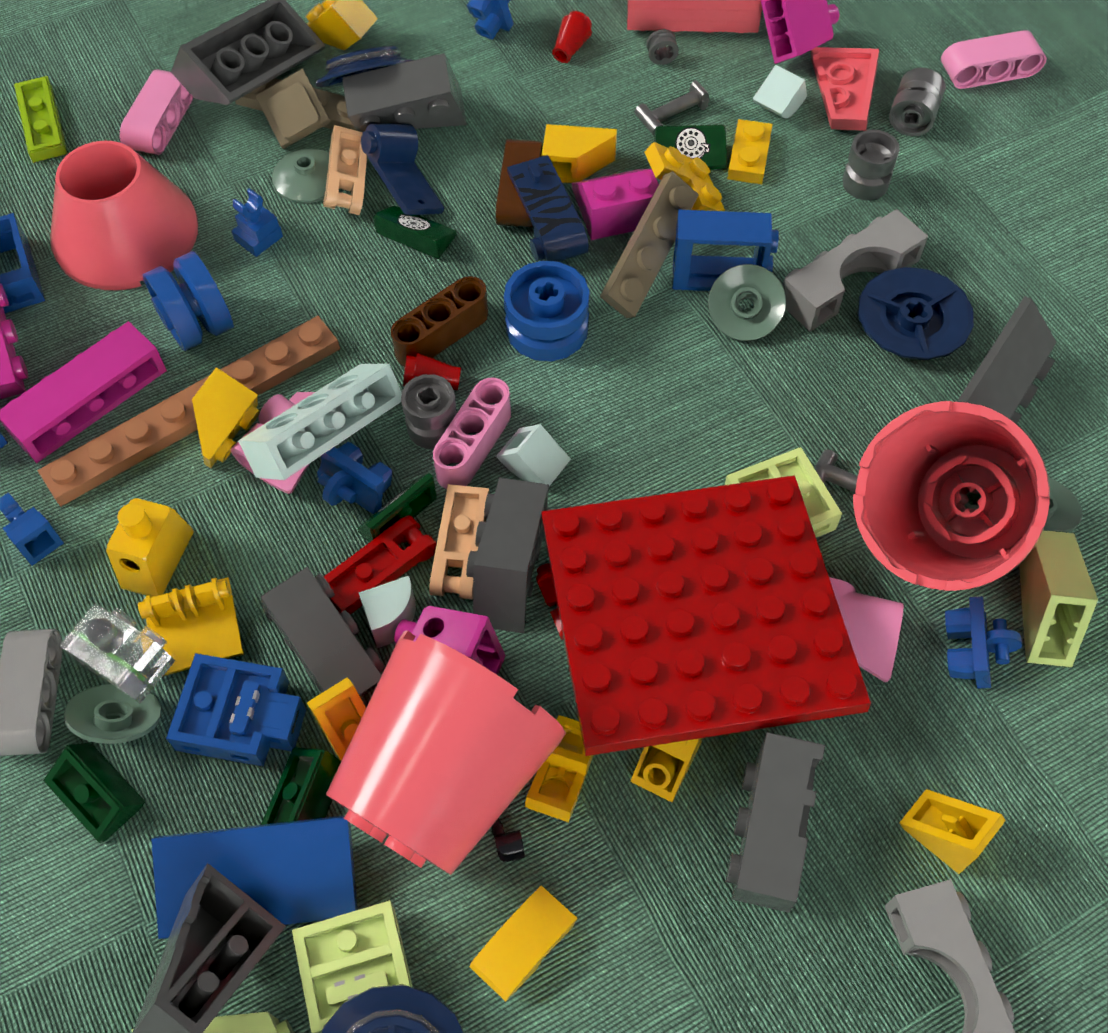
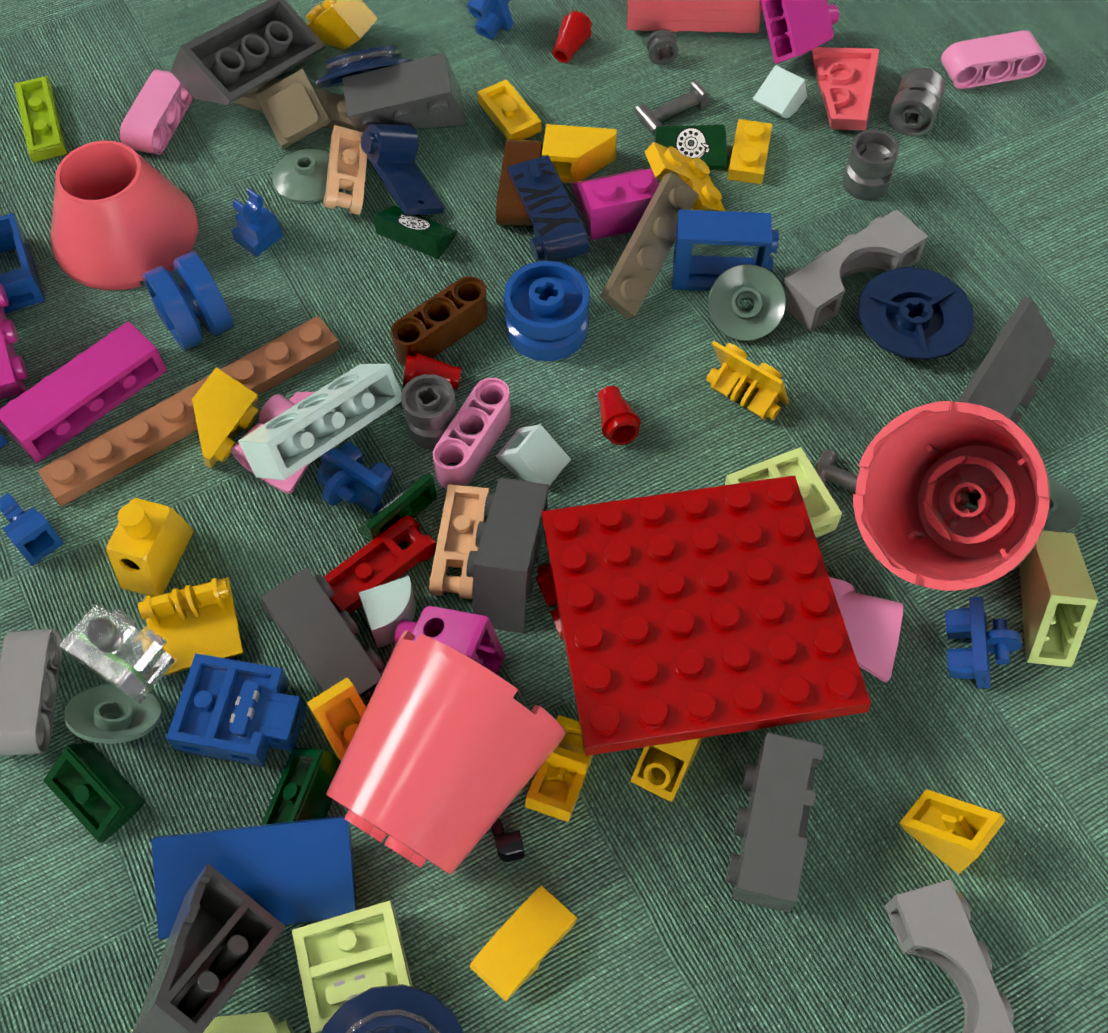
none -> yellow plate [477,79,542,140]
none -> red cone [597,386,641,445]
none -> yellow hinge [706,341,789,421]

